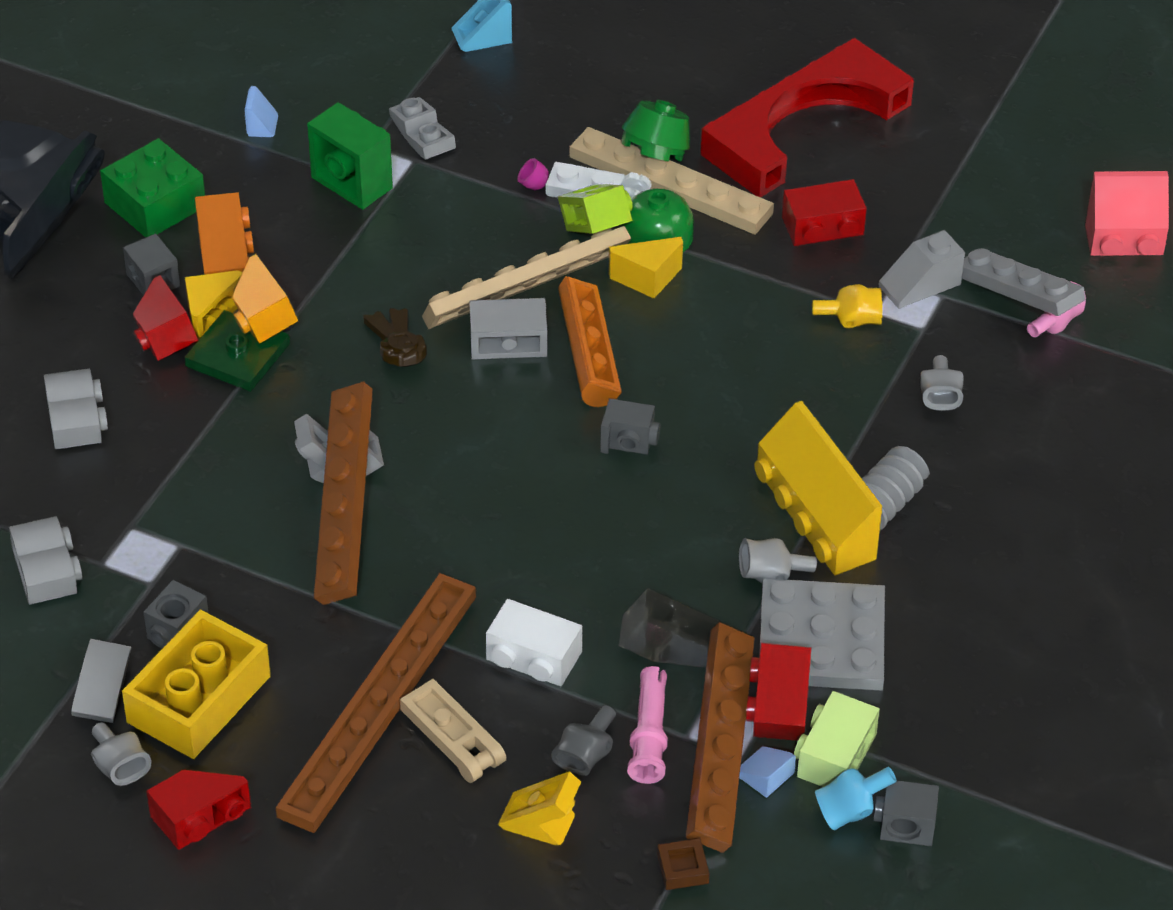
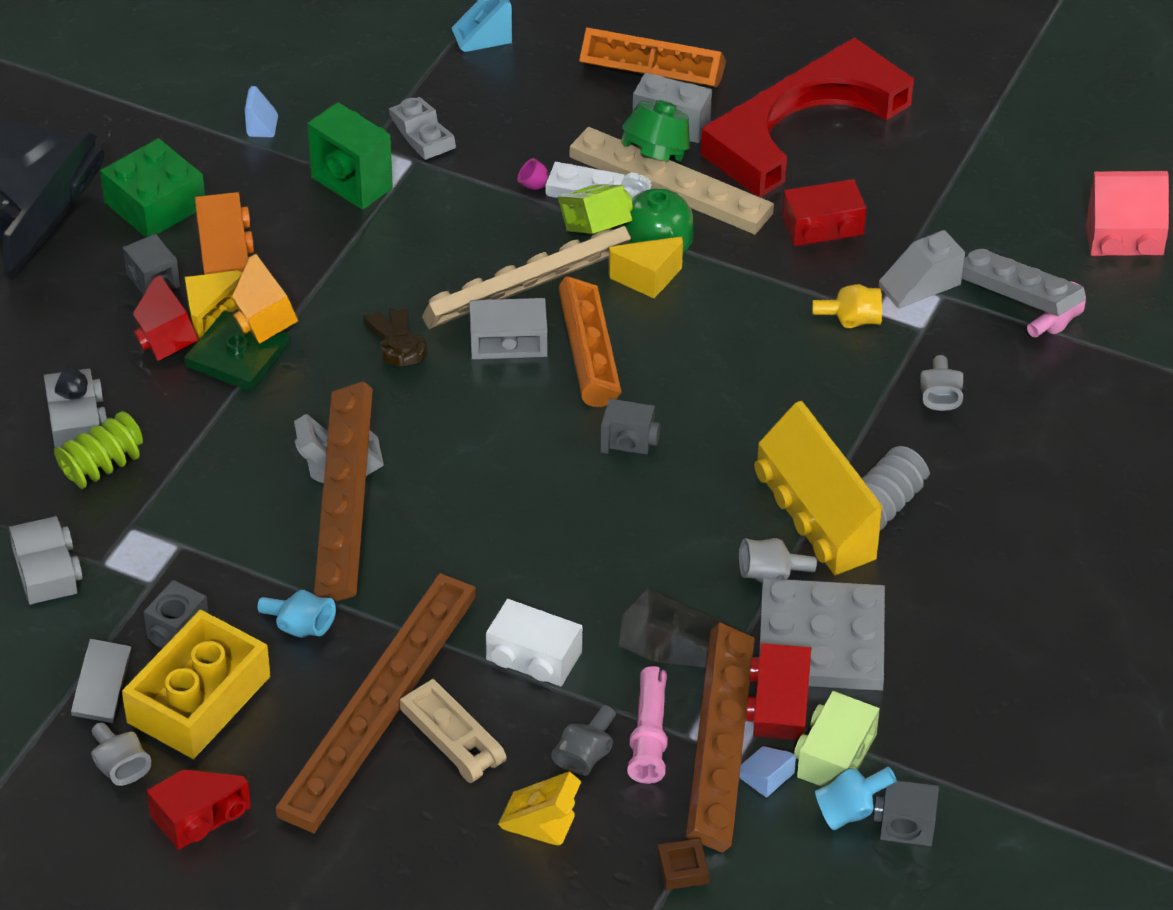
none -> lime piece [54,411,143,489]
none -> black hinge [55,366,88,400]
none -> medium azure piece [257,590,336,638]
none -> orange brick [579,27,726,88]
none -> light grey brick [633,73,712,143]

